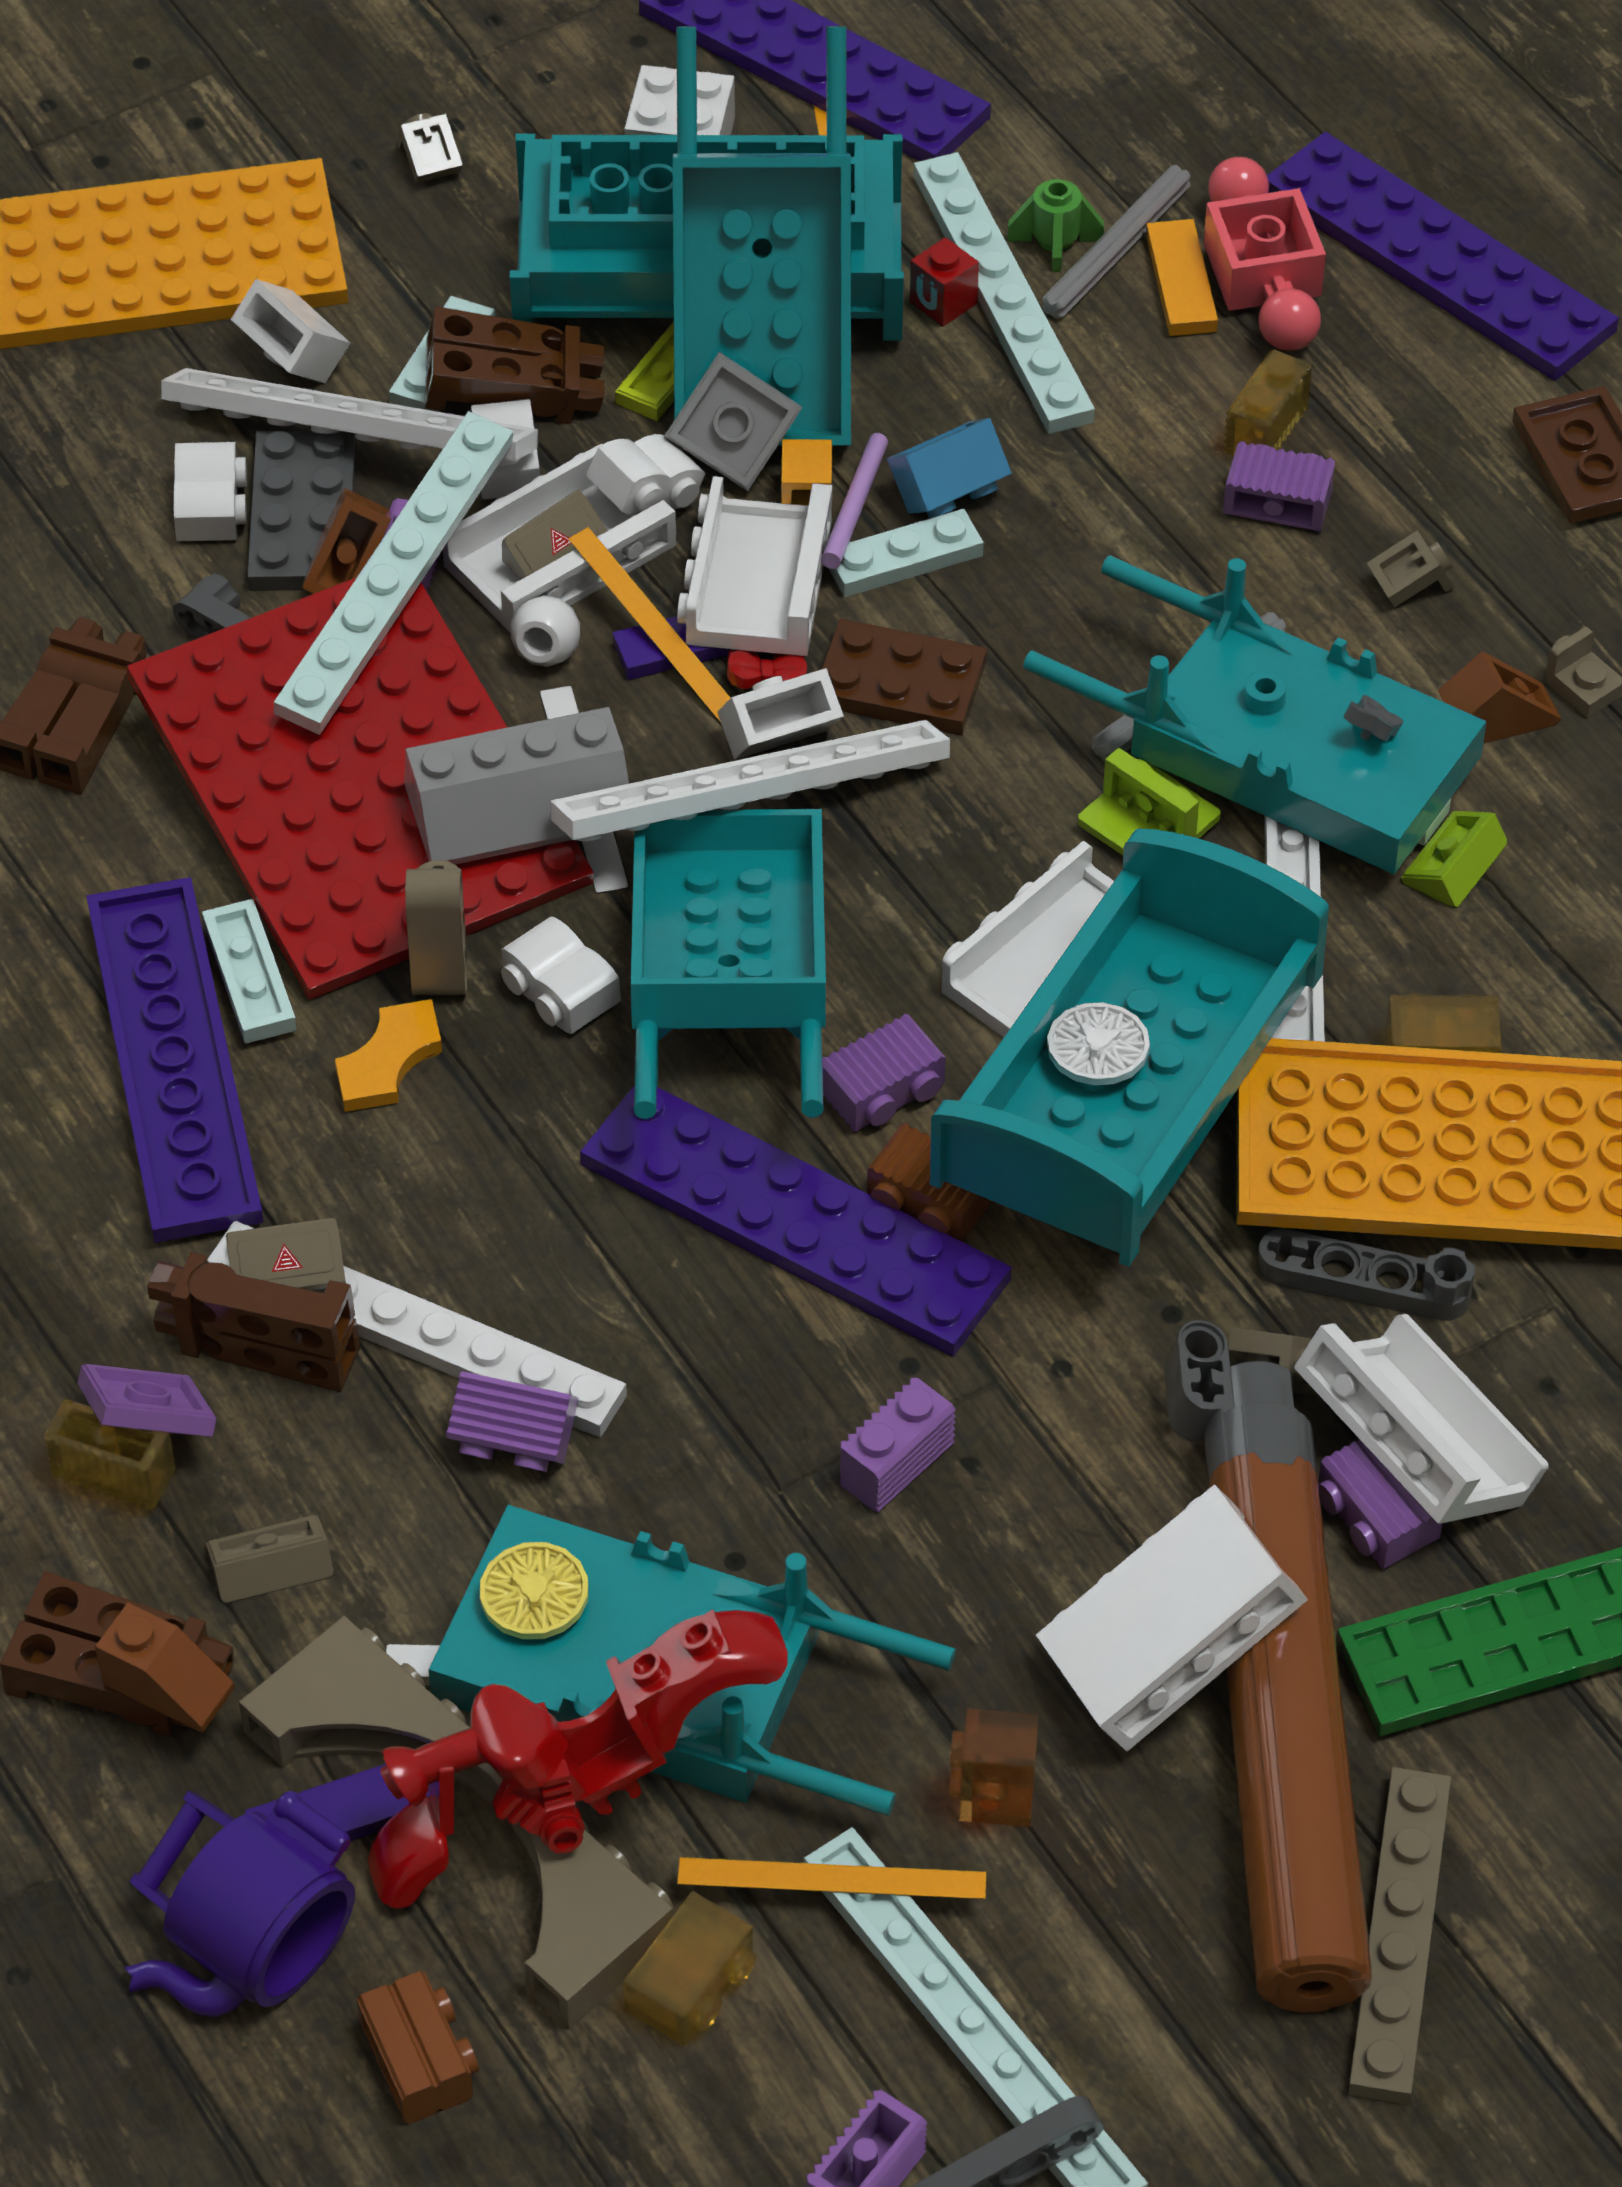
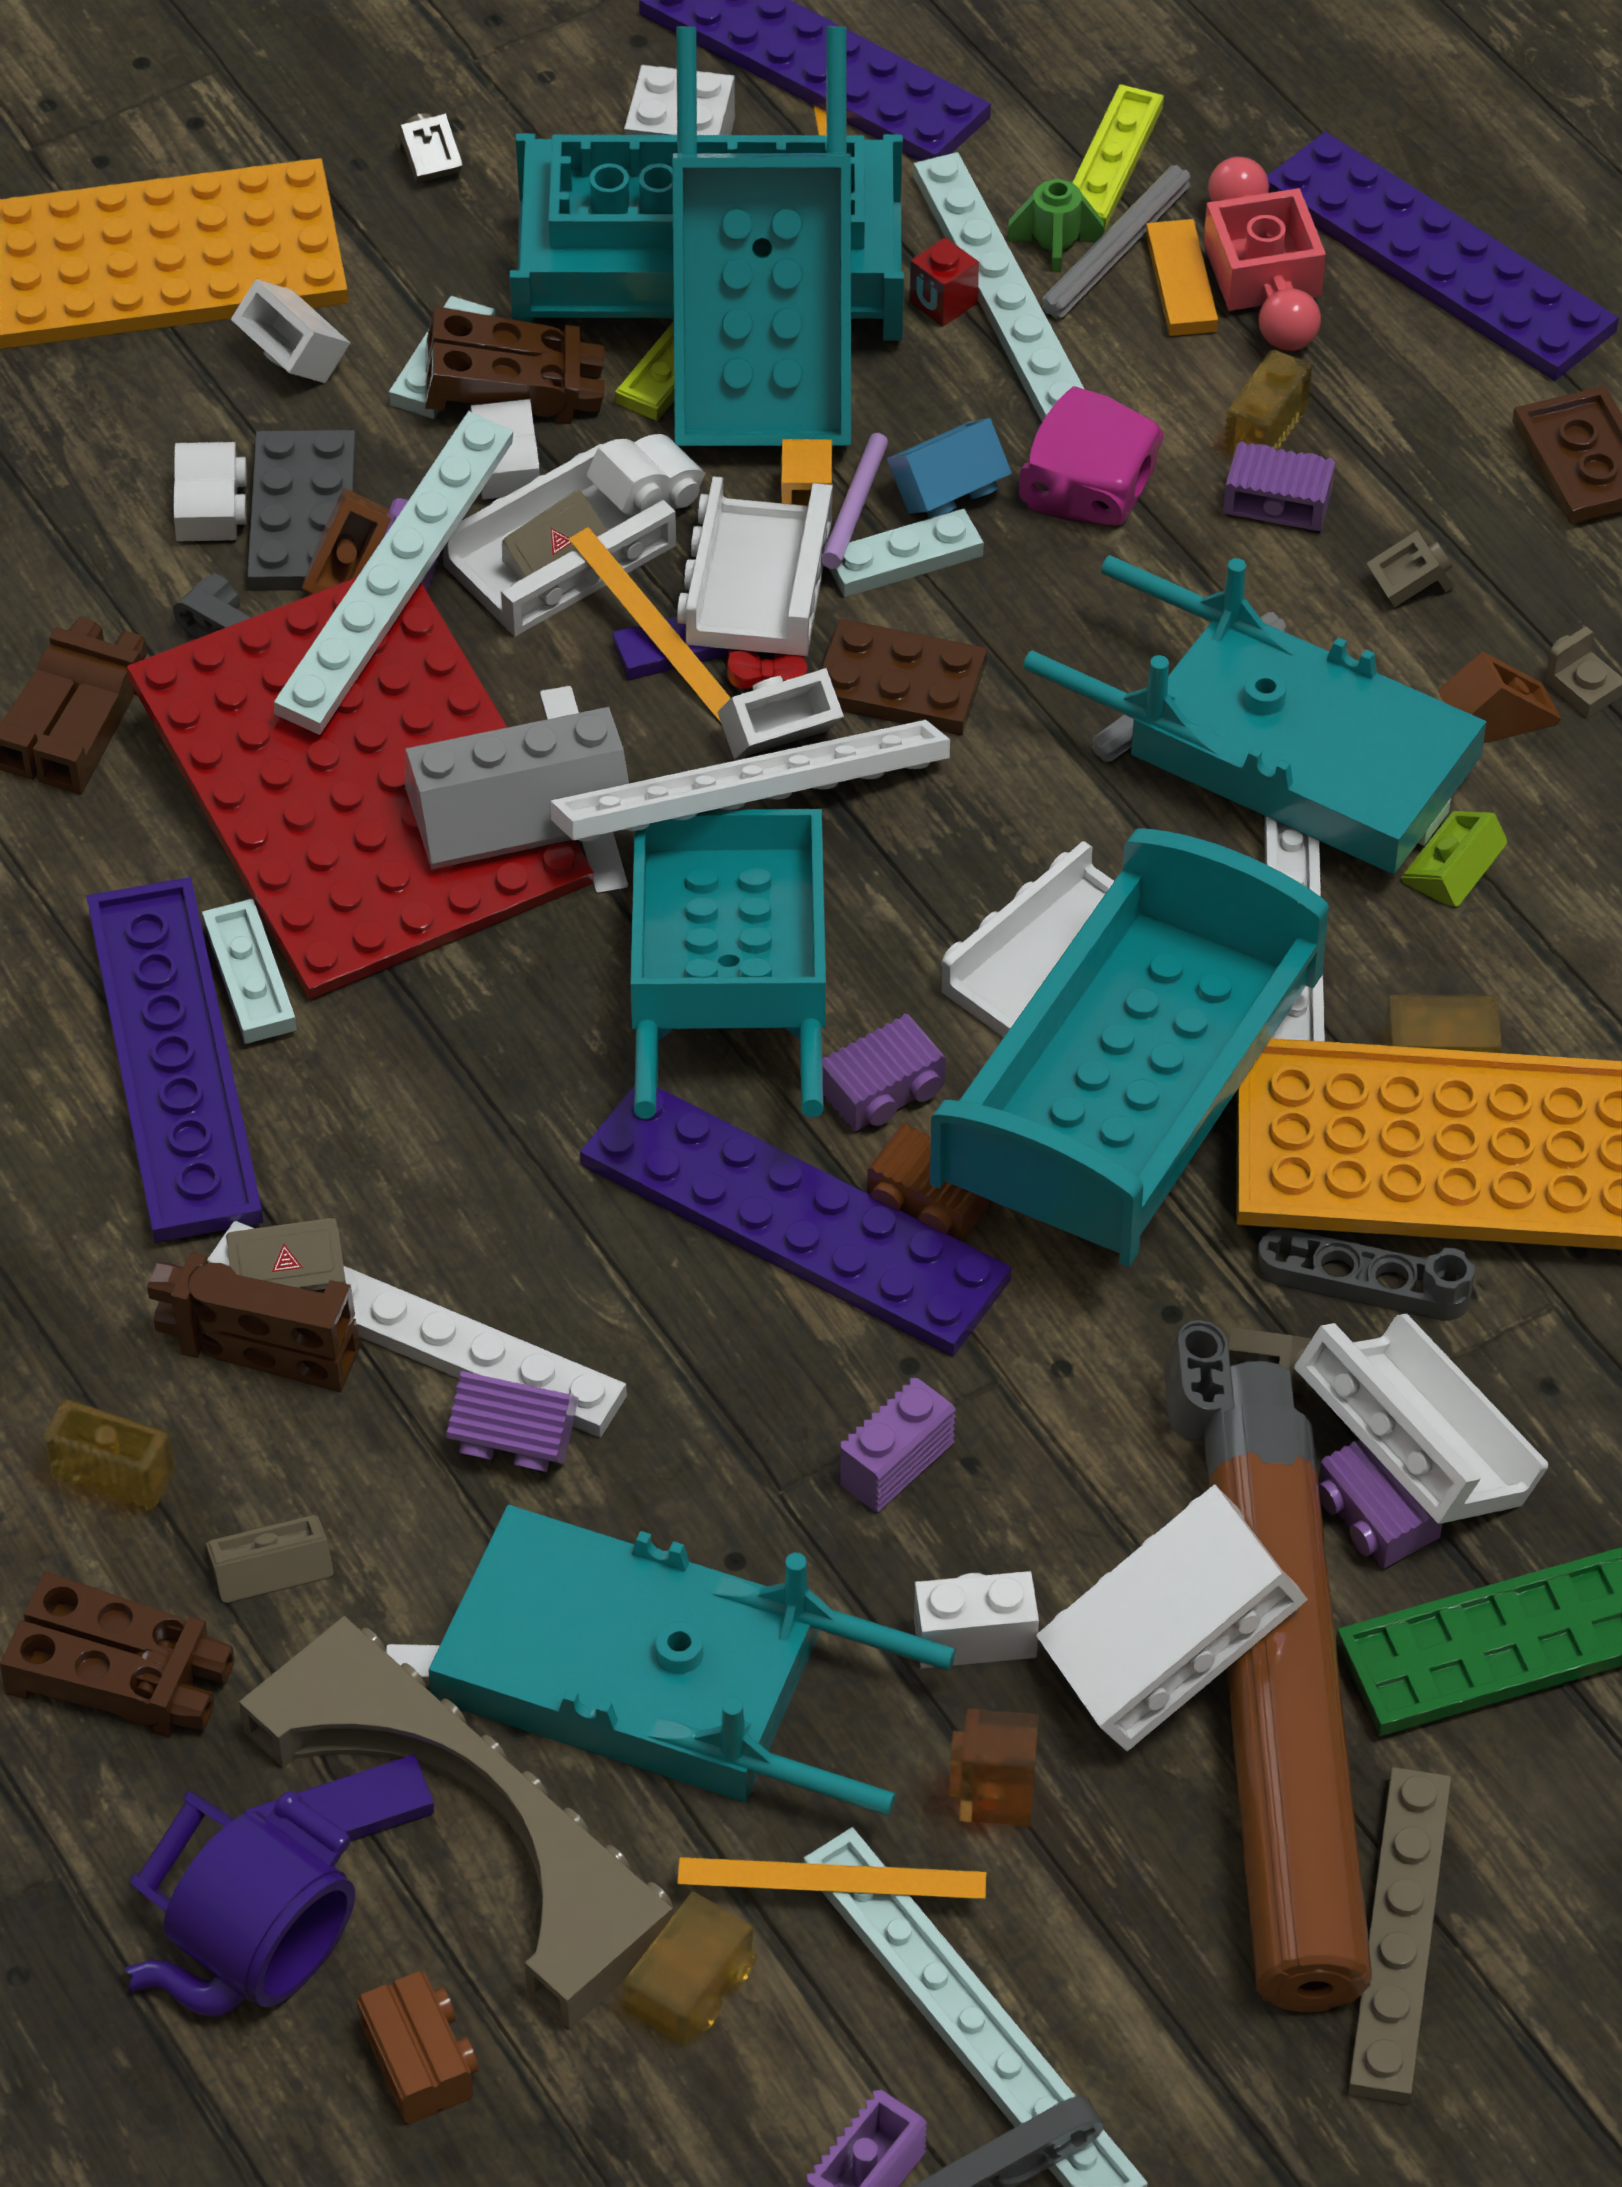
medium lavender tile [77,1364,216,1437] -> none
dark orange slope [95,1602,235,1733] -> none
white plate [161,368,538,465] -> none
light orange tile [335,999,442,1112] -> none
red piece [367,1609,788,1908] -> none
dark tan piece [405,860,467,996] -> none
light yellow wheel [480,1542,589,1639] -> none
white brick [501,916,621,1034] -> none
white piece [511,595,580,667] -> none
light grey tile [665,352,802,491] -> none
white wheel [1047,1002,1150,1085] -> none
lime bracket [1078,748,1221,855] -> none
dark grey piece [1343,695,1403,741] -> none
none -> white brick [914,1571,1039,1669]
none -> dark pink piece [1019,386,1164,526]
none -> neon yellow tile [1072,84,1164,230]

